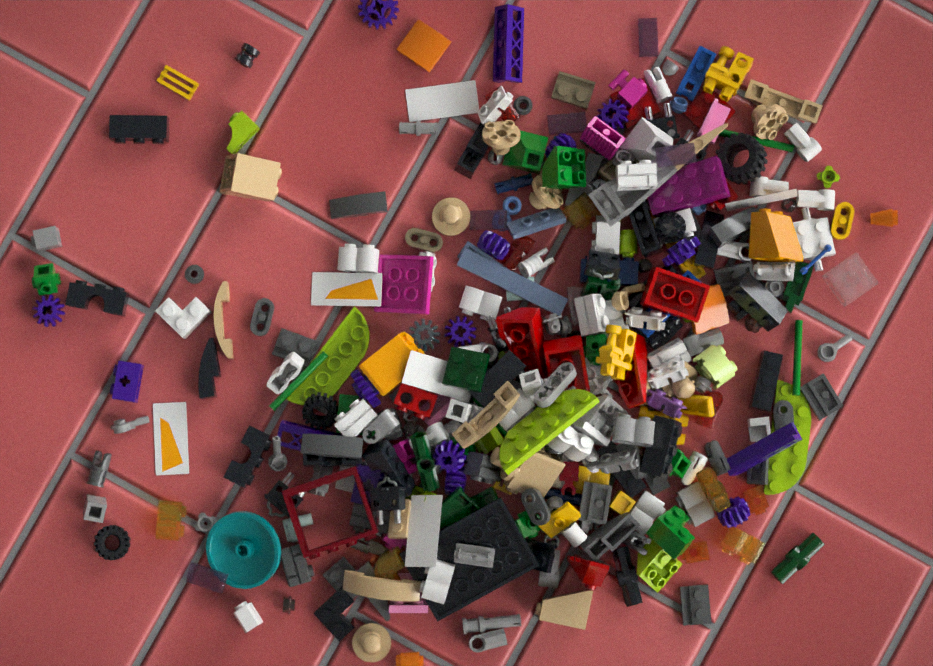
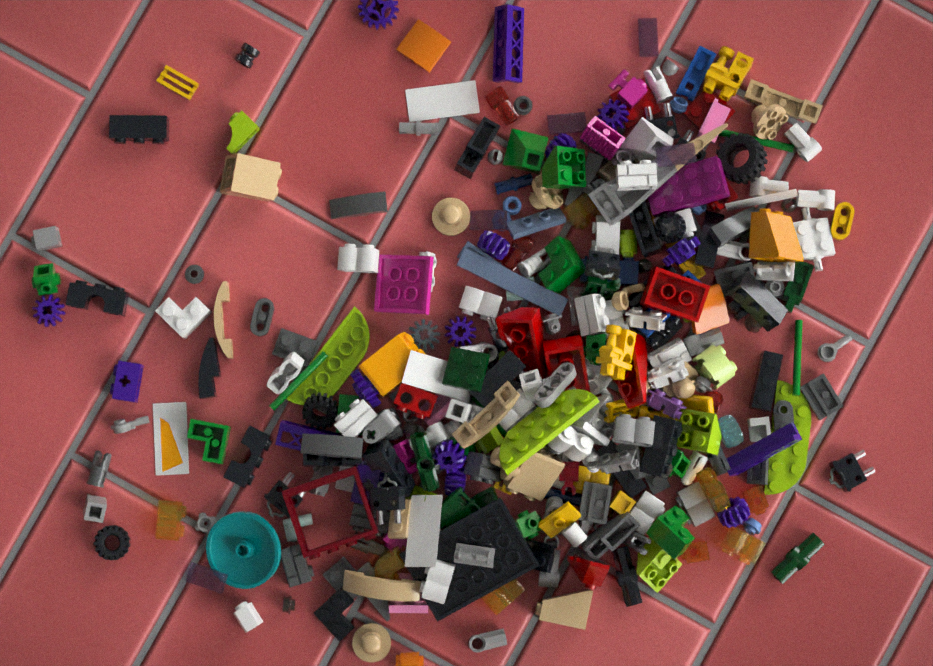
light grey plate [268,436,287,471] -> none
white sticker [311,272,382,307] -> none
dark tan plate [405,228,443,253] -> none
light grey pin [462,614,521,635] -> none
white hinge [478,86,513,124] -> none
tan plate [482,120,521,155] -> none
dark grey plate [521,488,551,526] -> none
dark tan plate [551,71,596,109] -> none
light grey plate [557,316,572,338] -> none
dark grey plate [680,584,711,626] -> none
blue hinge [800,244,832,275] -> none
lime plate [817,166,840,188] -> none
clear brick [822,252,879,307] -> none
orange cone [870,208,898,227] -> none
none -> green brick [187,419,231,464]
none -> clear yellow brick [481,579,525,616]
none -> green brick [539,236,585,294]
none -> yellow tile [604,399,639,423]
none -> lime slope [676,408,722,455]
none -> clear light blue gear [718,414,744,448]
none -> medium blue plate [743,518,762,535]
none -> black piece [829,450,875,492]

